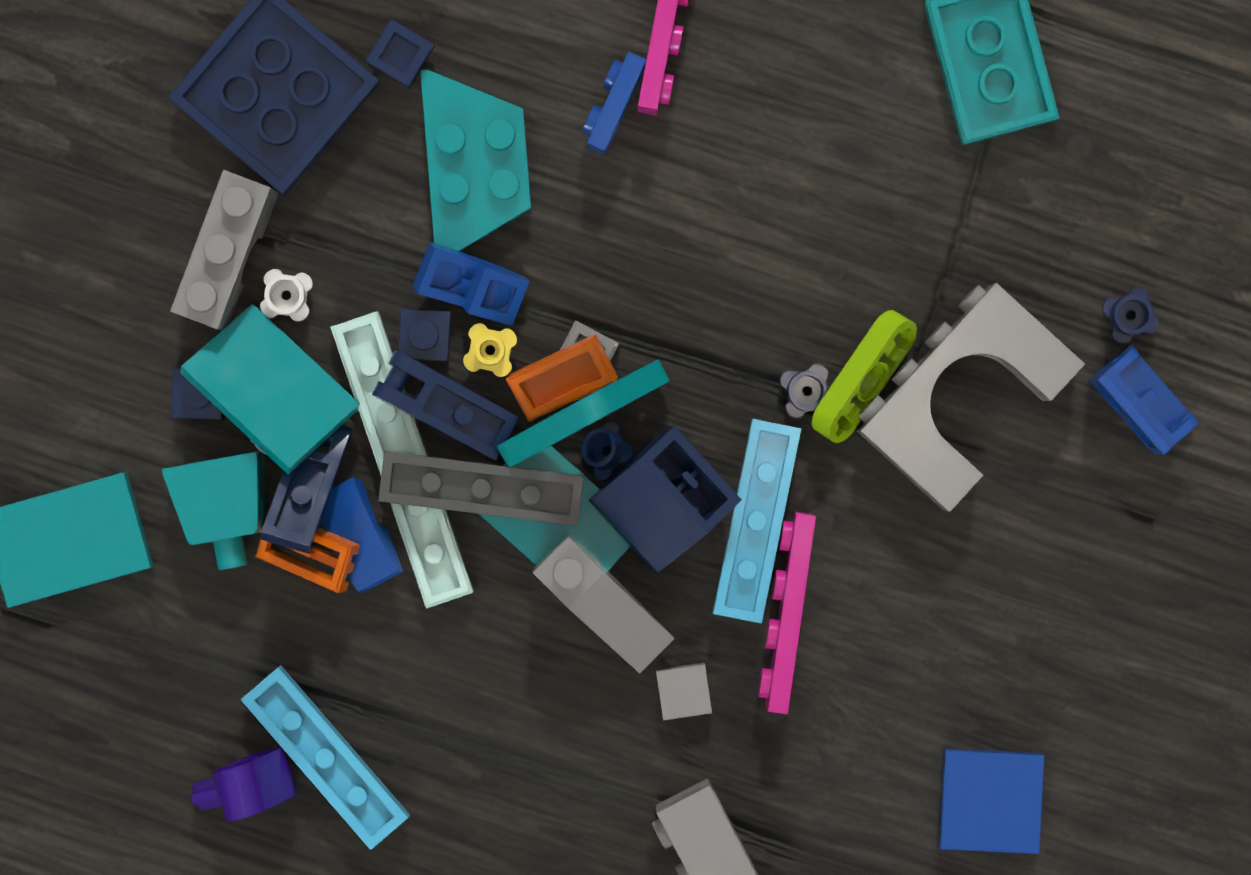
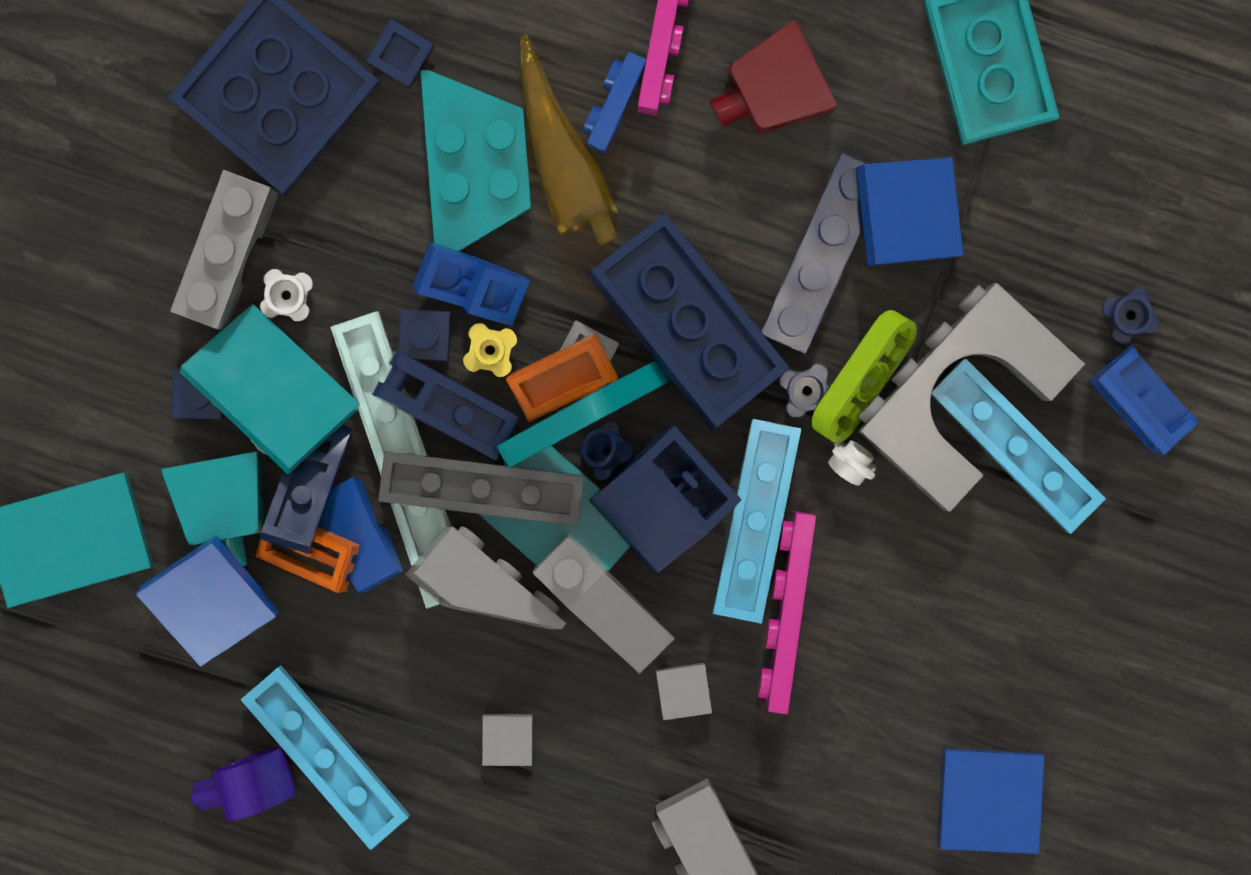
none -> tile [136,535,279,667]
none -> light grey slope [405,526,566,629]
none -> light grey tile [482,714,533,766]
none -> clear yellow piece [520,34,619,245]
none -> dark blue plate [587,213,790,431]
none -> dark red torso [709,20,837,135]
none -> plate [761,153,866,355]
none -> white plate [828,441,876,486]
none -> blue tile [856,157,964,266]
none -> medium azure plate [931,358,1106,534]

